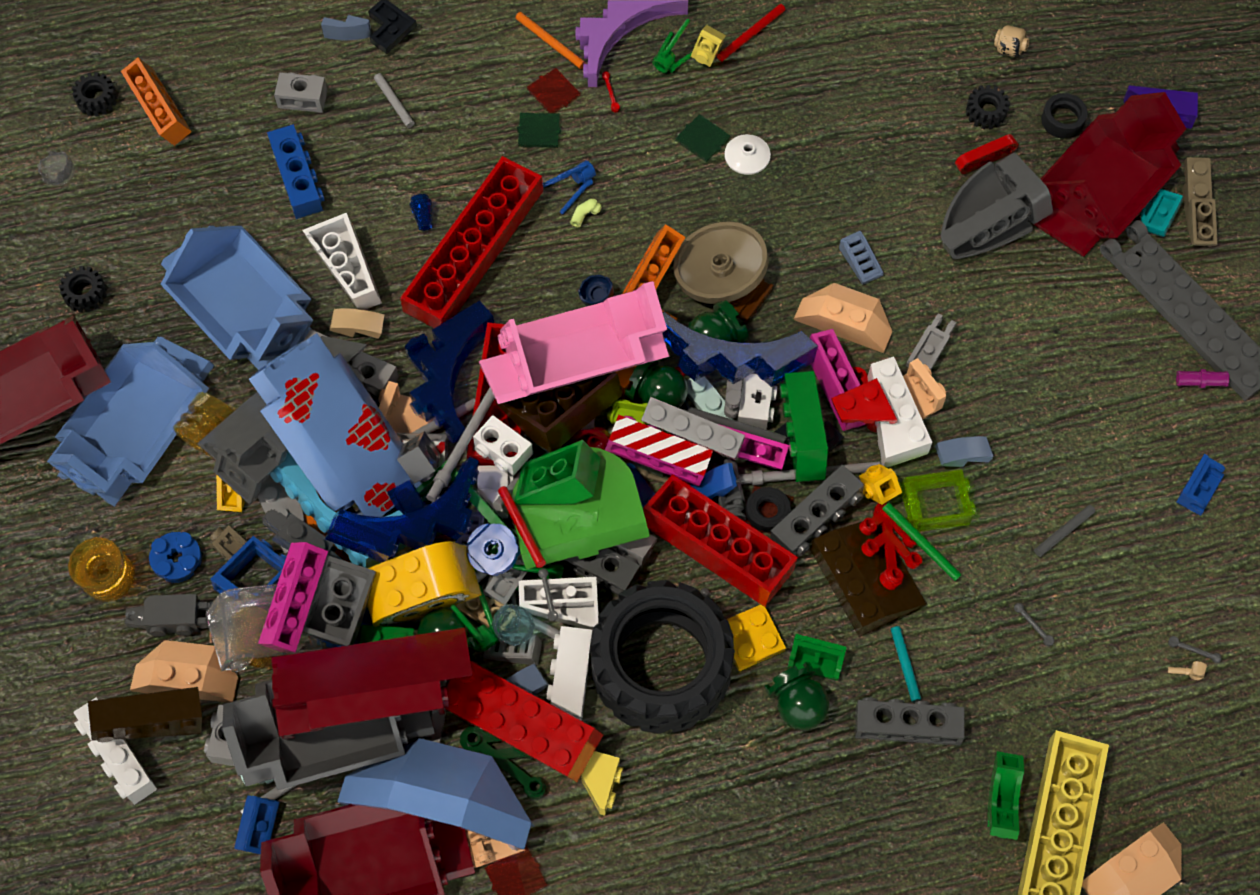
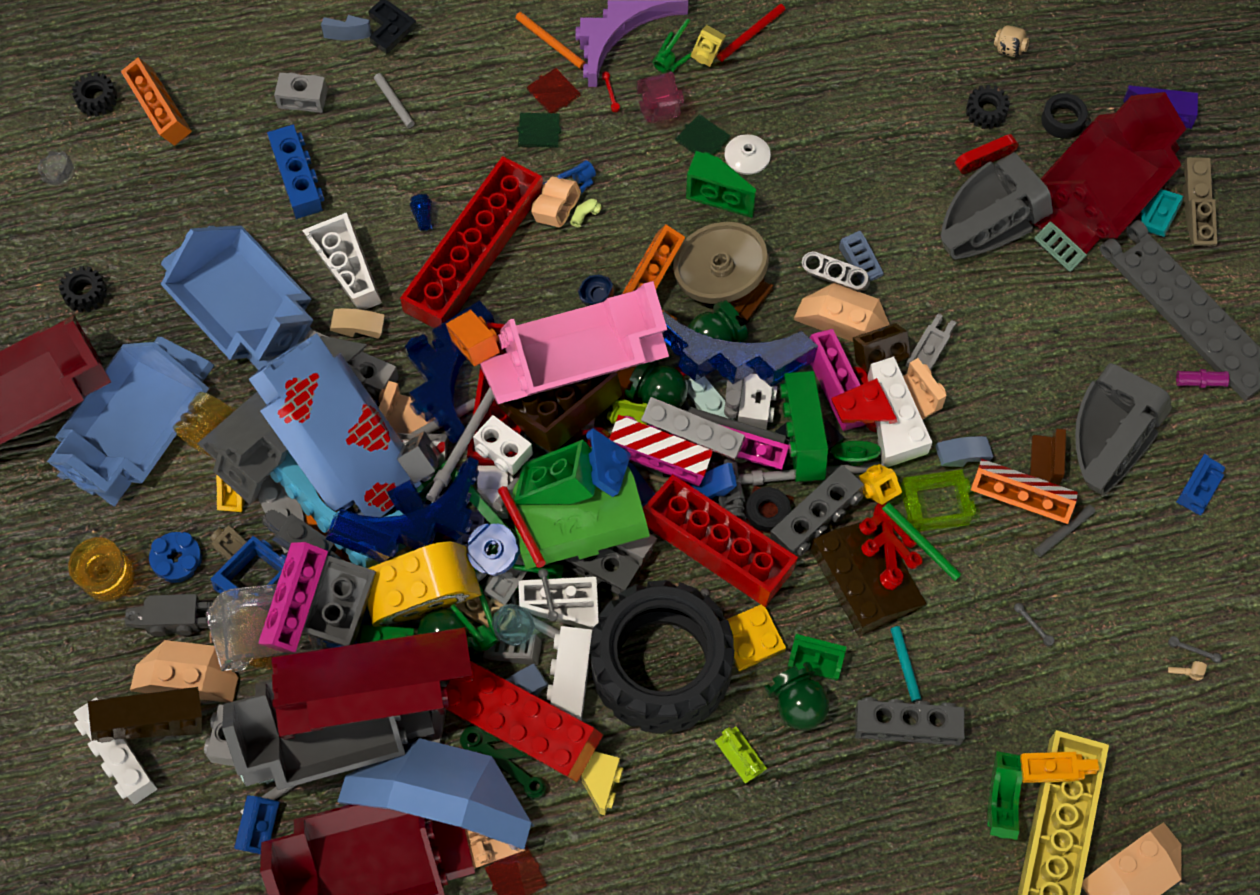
none -> orange brick [446,310,500,367]
none -> light nougat brick [531,176,581,227]
none -> blue wing [586,428,631,497]
none -> clear pink brick [637,71,684,123]
none -> green slope [686,151,756,218]
none -> lime hinge [715,726,767,784]
none -> light grey beam [802,251,870,292]
none -> green dish [831,441,881,466]
none -> dark brown brick [853,323,910,372]
none -> orange brick [971,459,1078,524]
none -> light orange hinge [1020,752,1099,783]
none -> reddish brown panel [1030,429,1066,485]
none -> sand green slope [1034,221,1087,273]
none -> dark grey panel [1075,363,1172,496]

